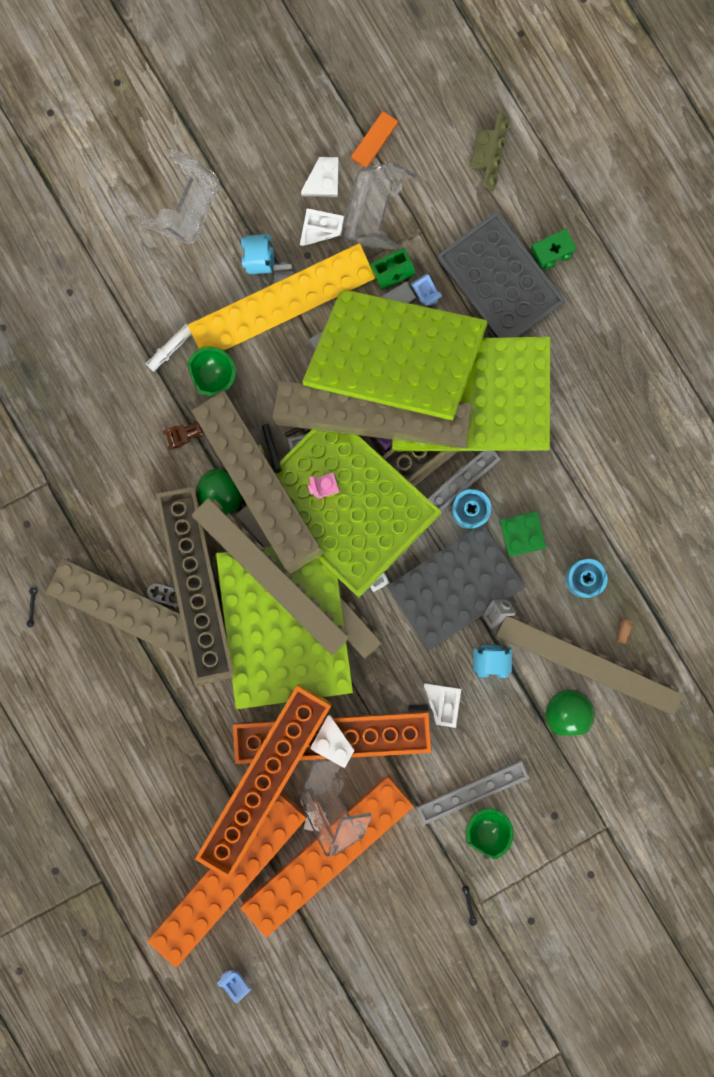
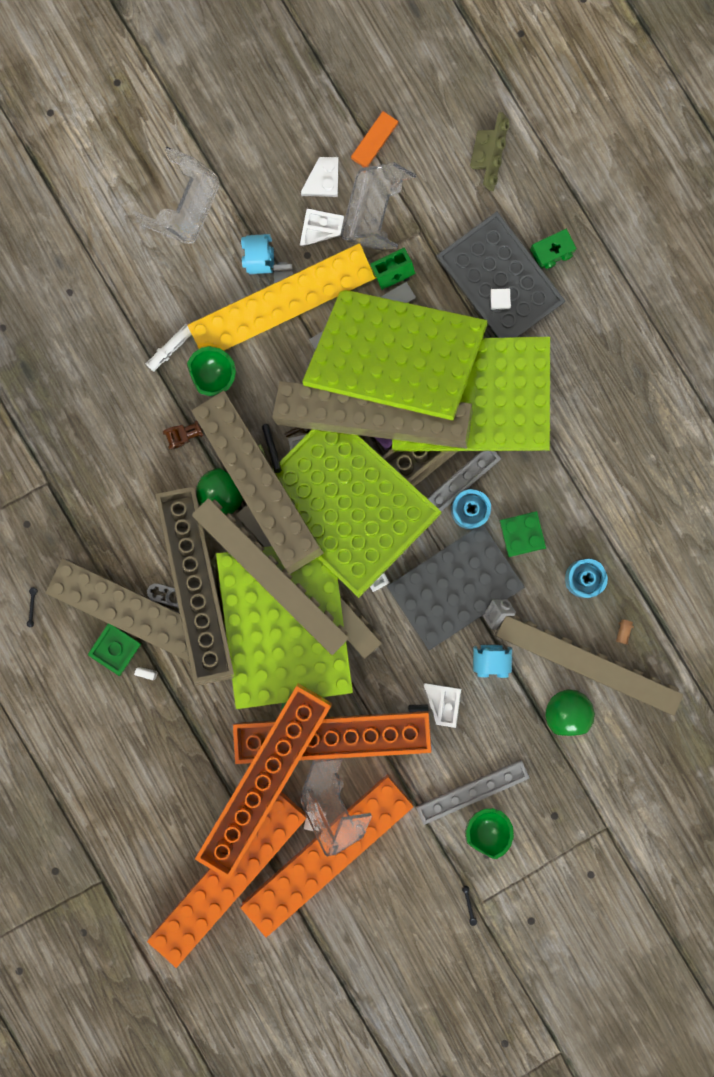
light blue bracket [217,970,252,1003] -> none
bright pink bracket [308,473,340,499] -> none
white wing [310,715,355,768] -> none
light blue bracket [411,274,442,306] -> none
none -> green plate [88,623,142,676]
none -> white tile [134,667,158,680]
none -> white tile [490,289,511,310]

